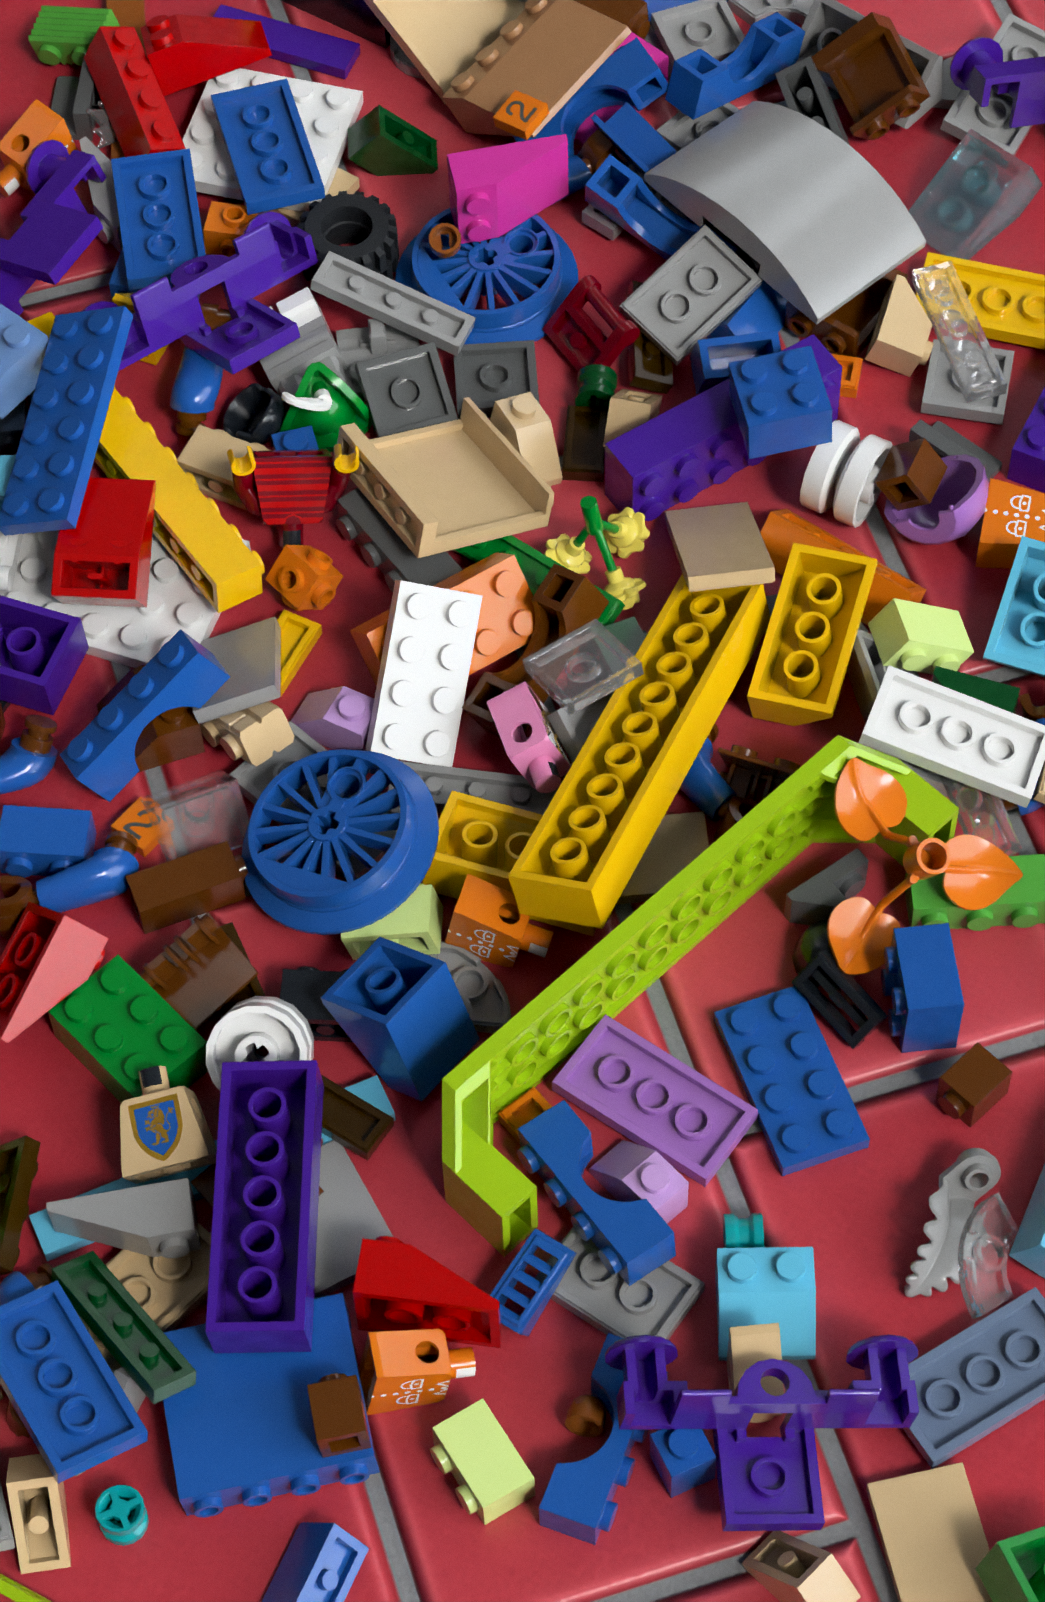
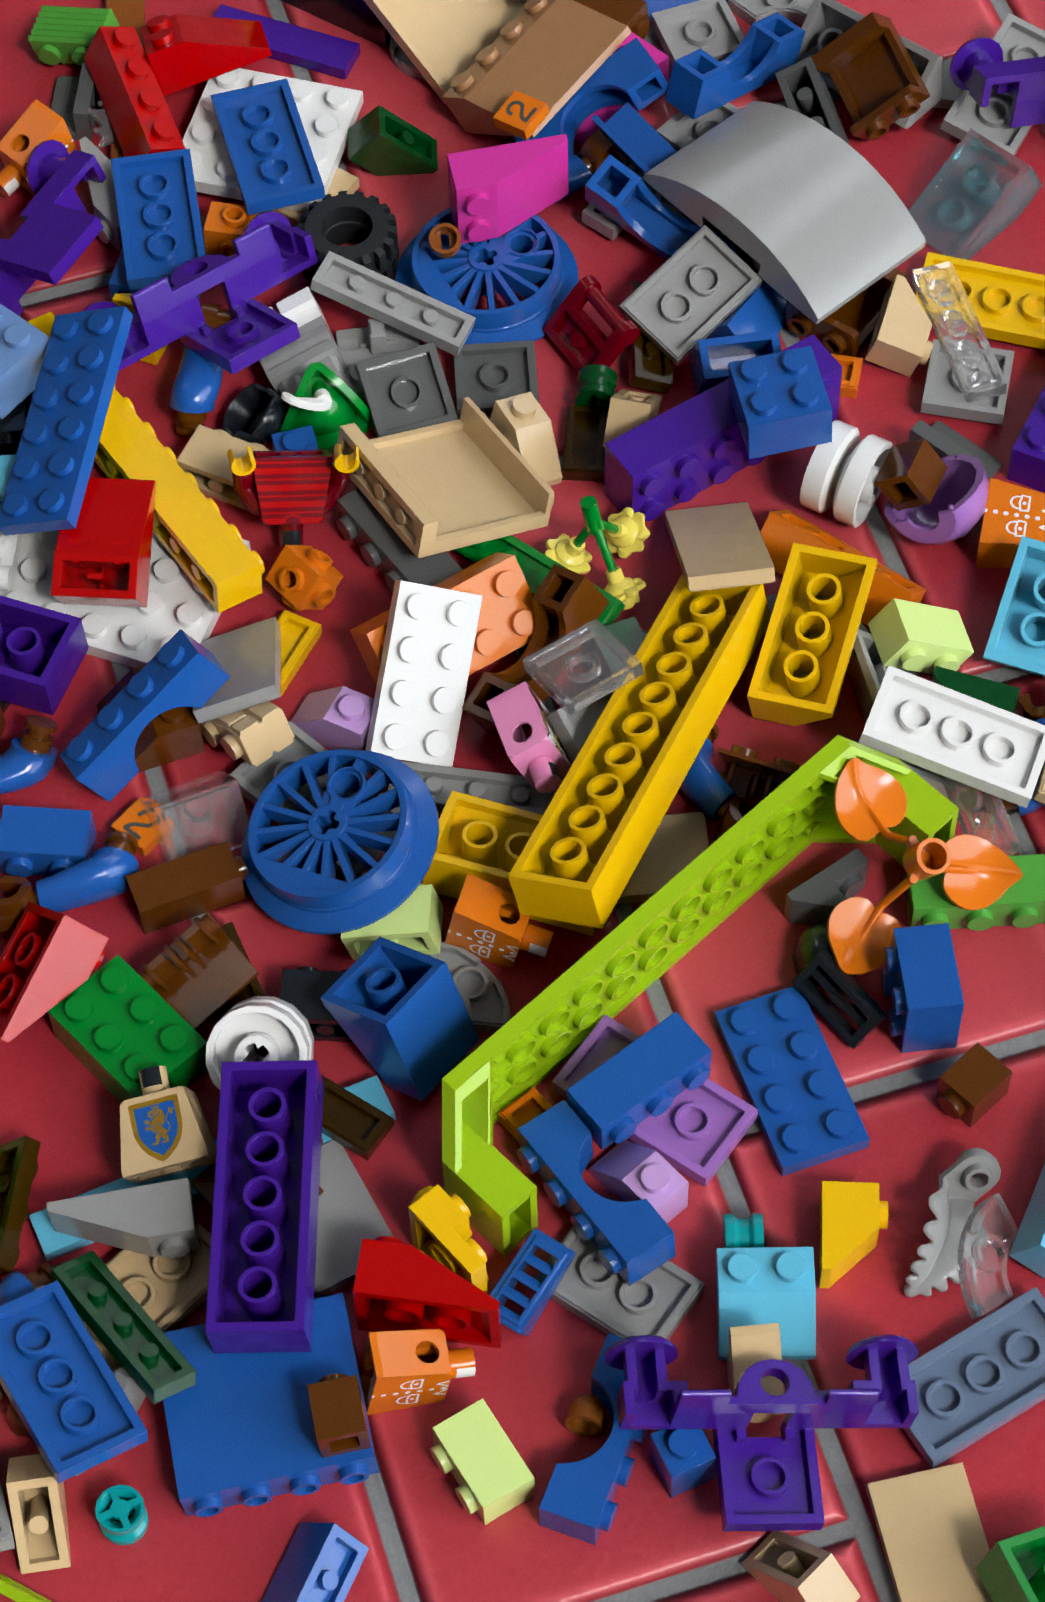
none -> yellow plate [408,1184,489,1294]
none -> blue brick [566,1012,712,1150]
none -> yellow slope [819,1181,888,1289]

